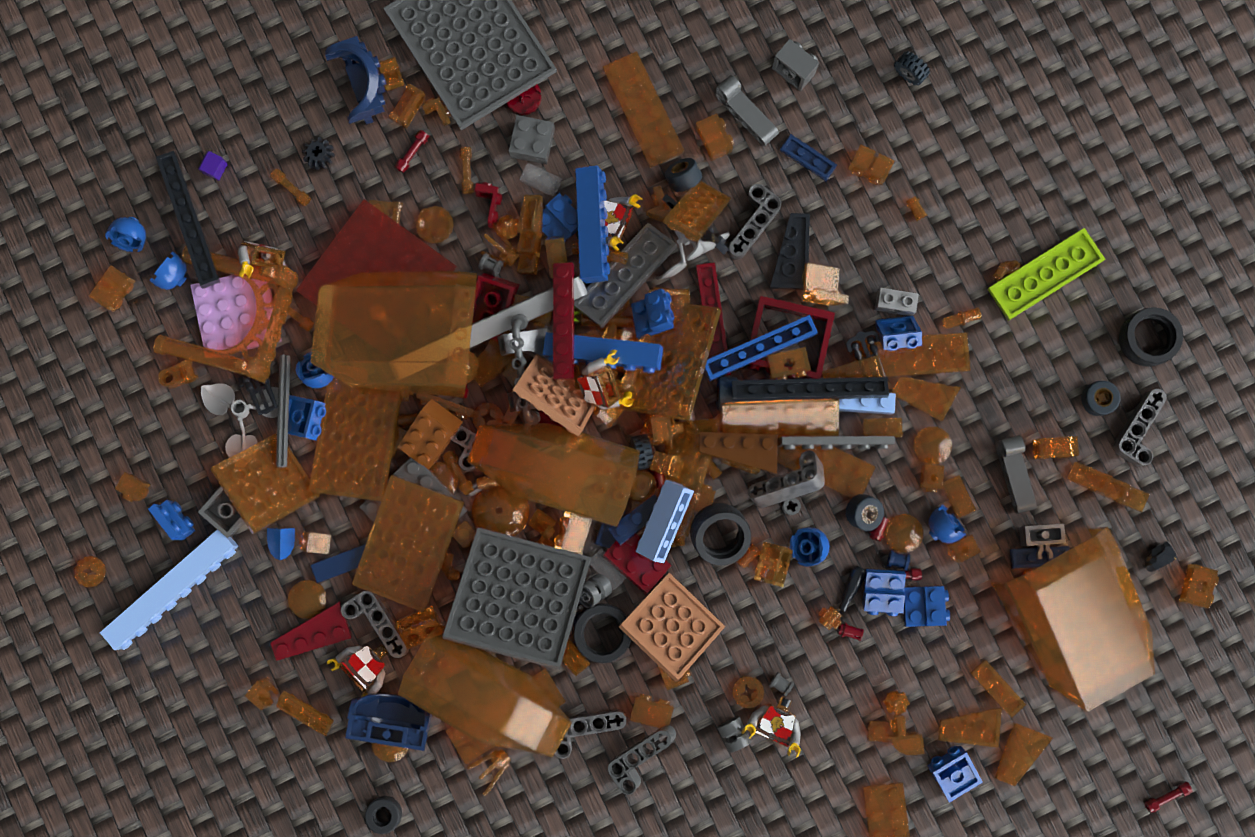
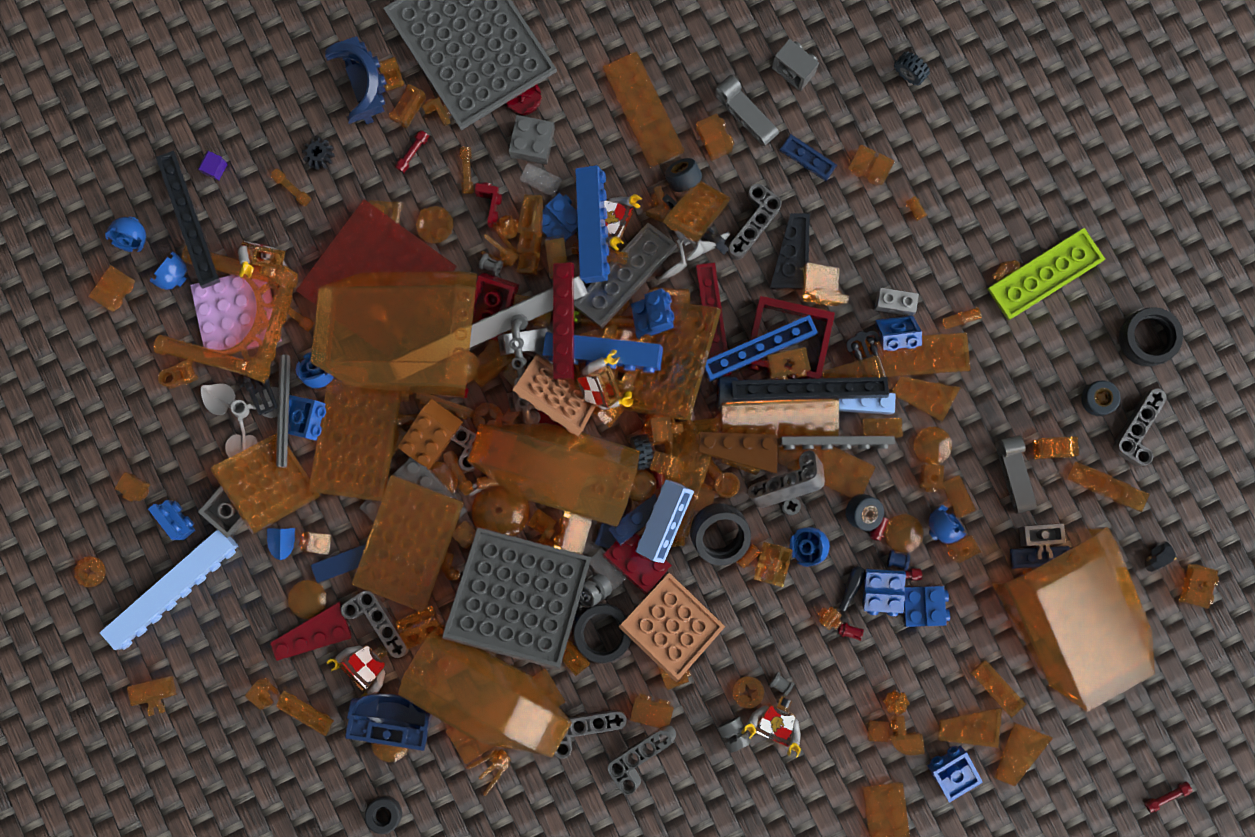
none -> clear orange brick [127,676,177,716]
none -> clear orange wheel [714,472,740,499]

